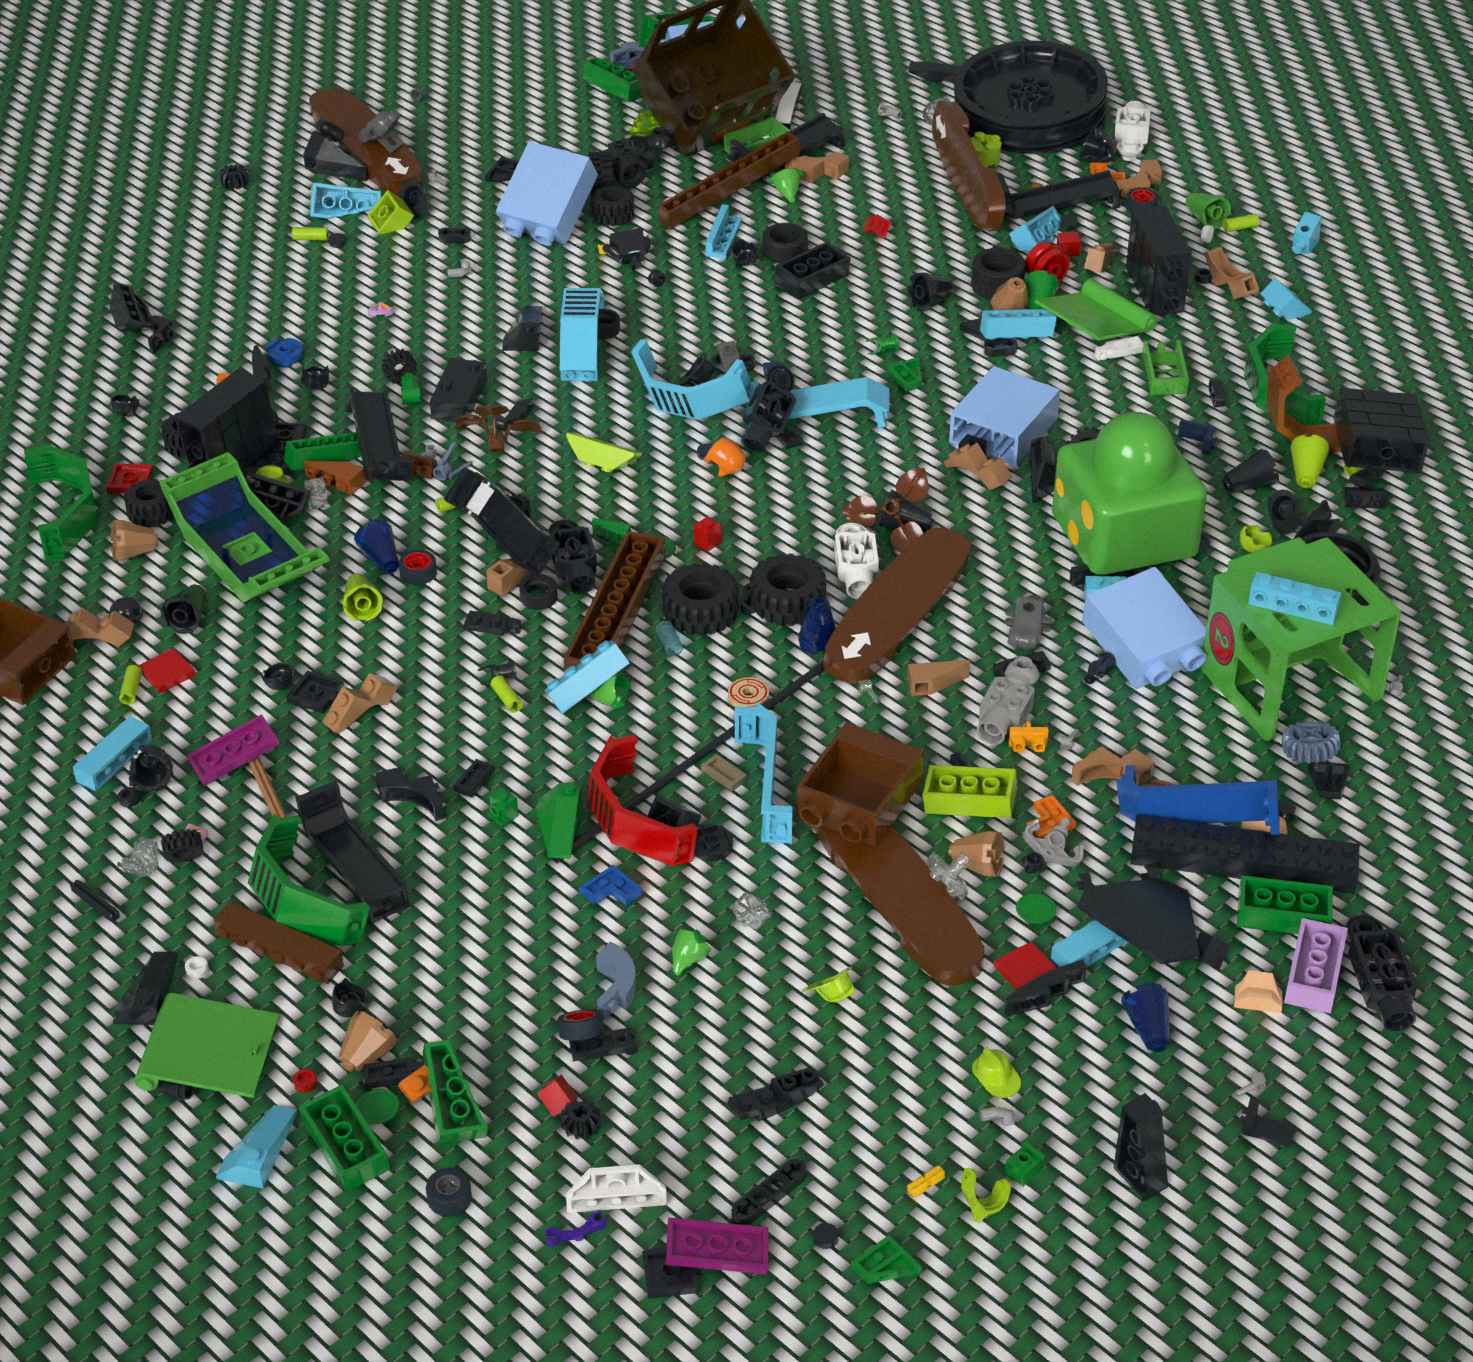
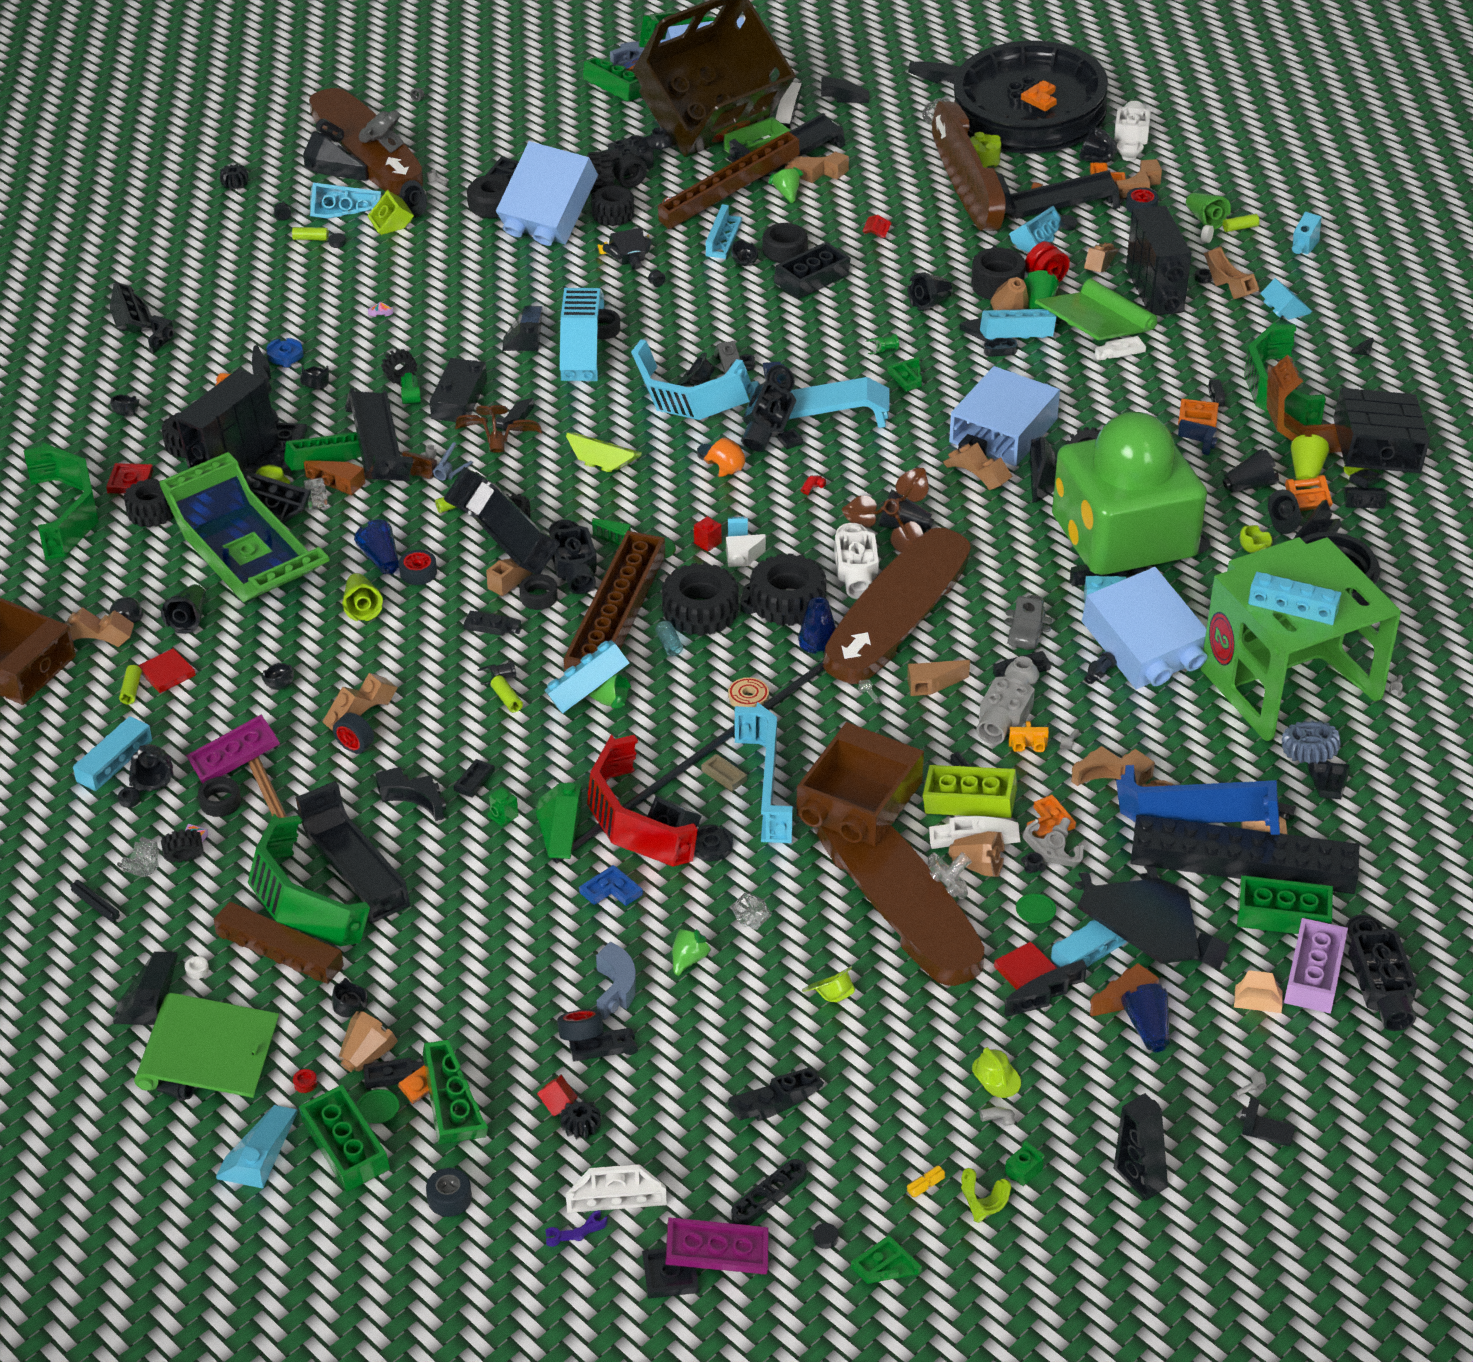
medium nougat cone [111,520,158,561] -> none
black tile [286,670,344,714] -> none
black beam [438,228,471,244] -> none
light grey arm [448,261,471,278] -> none
clear neon green wing [629,111,660,136] -> none
light grey arm [877,105,902,119] -> none
red panel [1056,232,1081,257] -> none
bright green door [1142,340,1189,395] -> none
none -> black tyre [198,777,241,817]
none -> black tile [274,201,291,220]
none -> black wheel [333,712,374,754]
none -> black tyre [467,174,510,219]
none -> white slope [726,534,766,567]
none -> medium azure slope [728,517,748,537]
none -> red arm [800,475,826,495]
none -> black slope [821,77,869,103]
none -> white slope [929,816,1020,849]
none -> orange plate [1021,80,1057,111]
none -> dark orange slope [1090,963,1159,1016]
none -> orange plate [1178,399,1219,427]
none -> orange plate [1285,475,1333,511]
none -> black slope [1351,337,1374,356]

